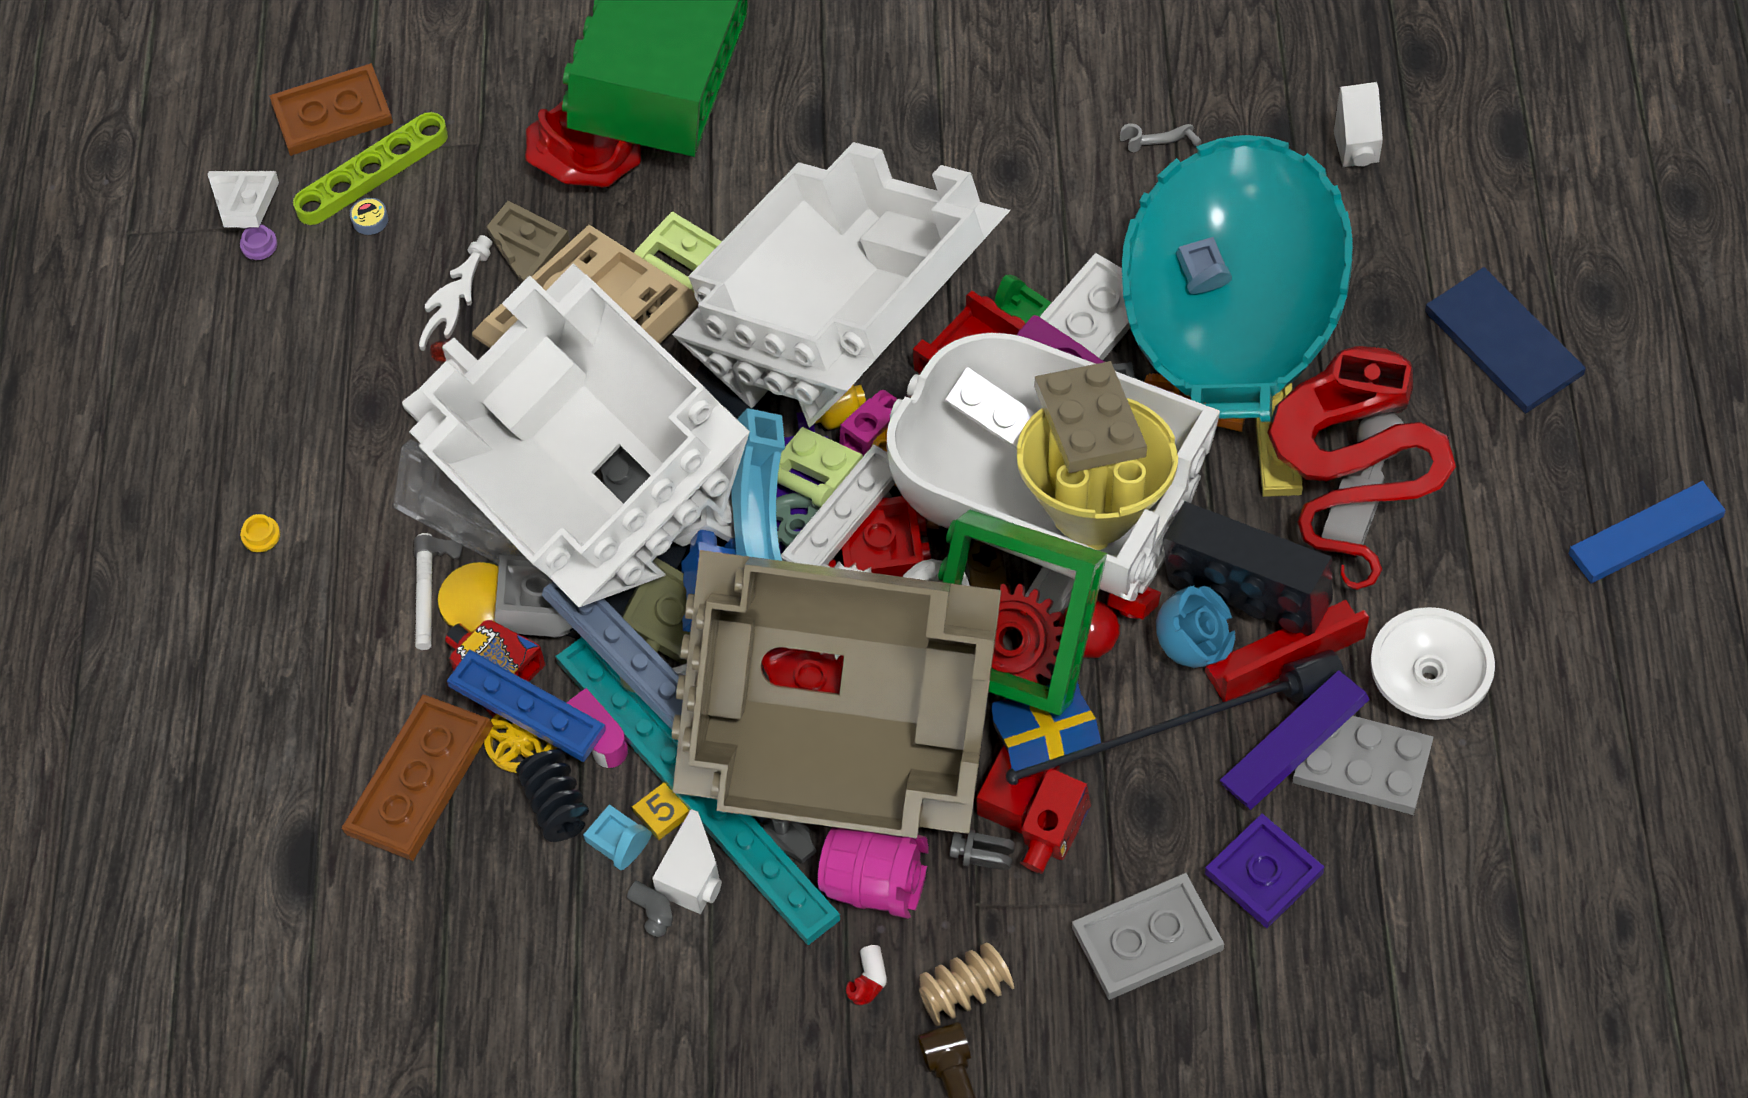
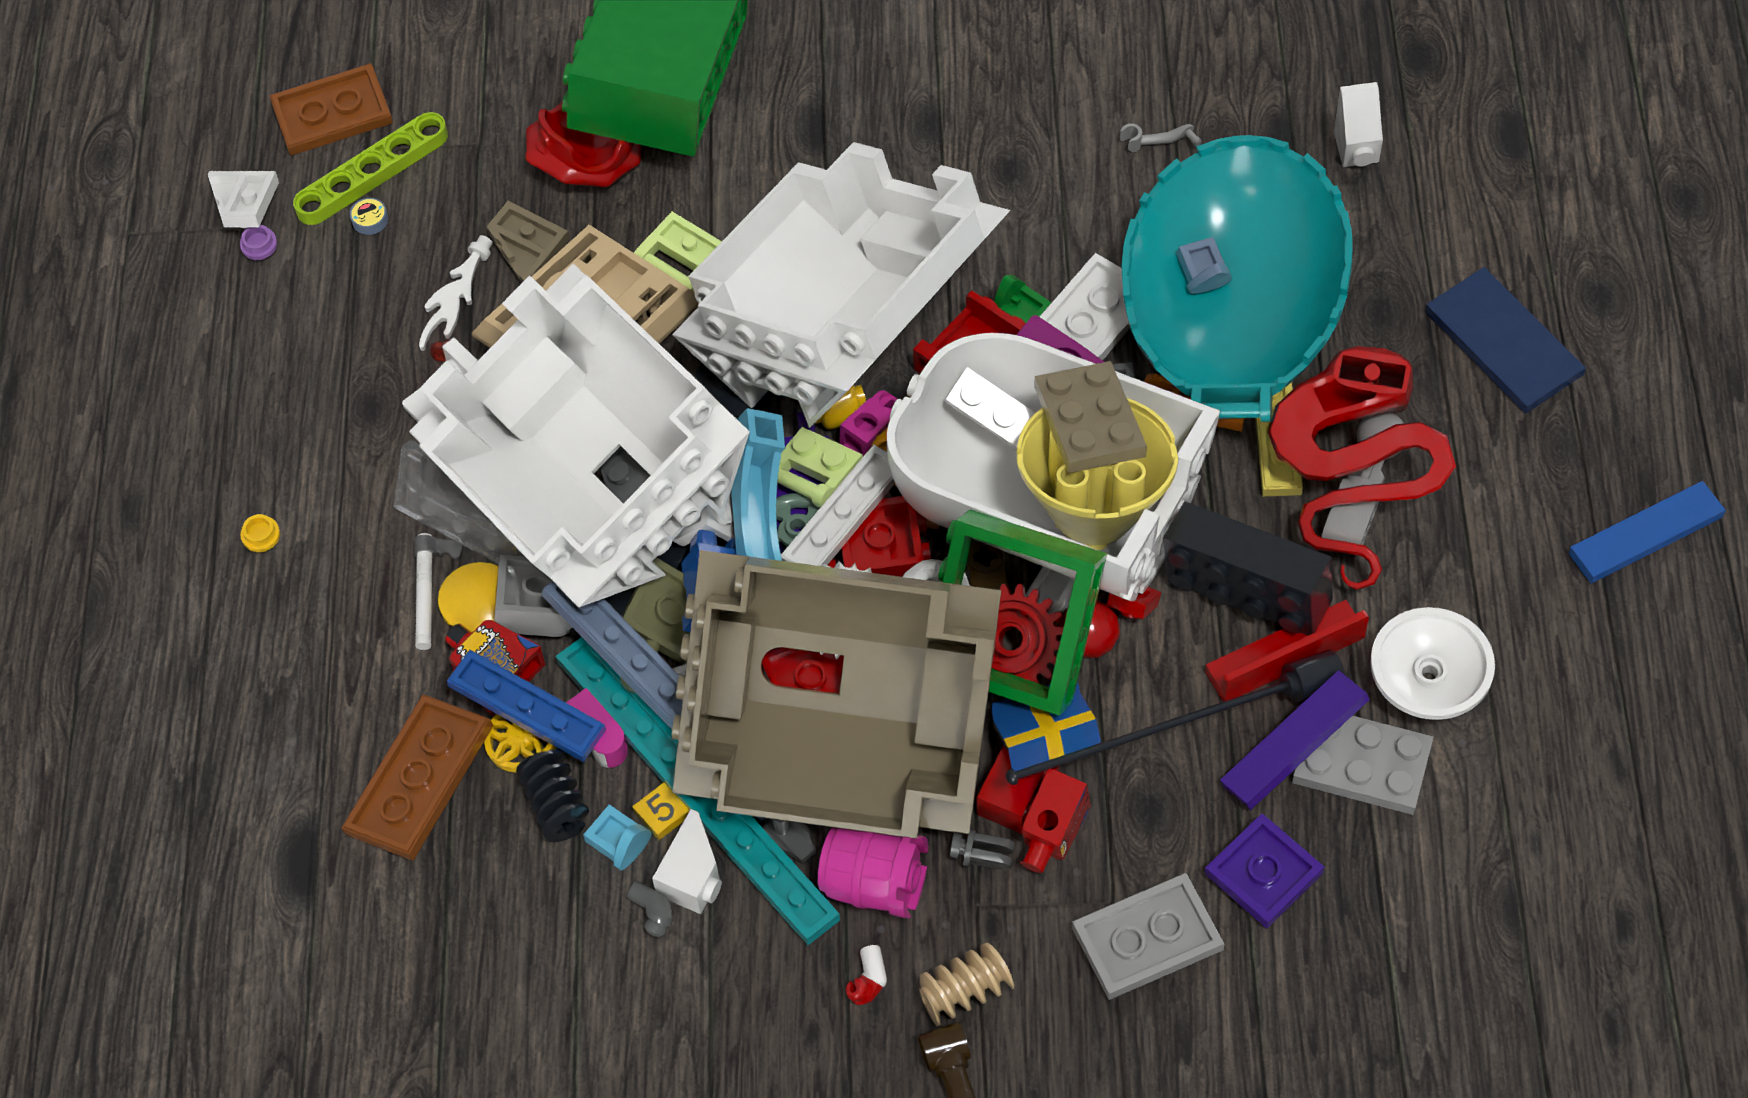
dark azure cylinder [1156,585,1235,668] -> none

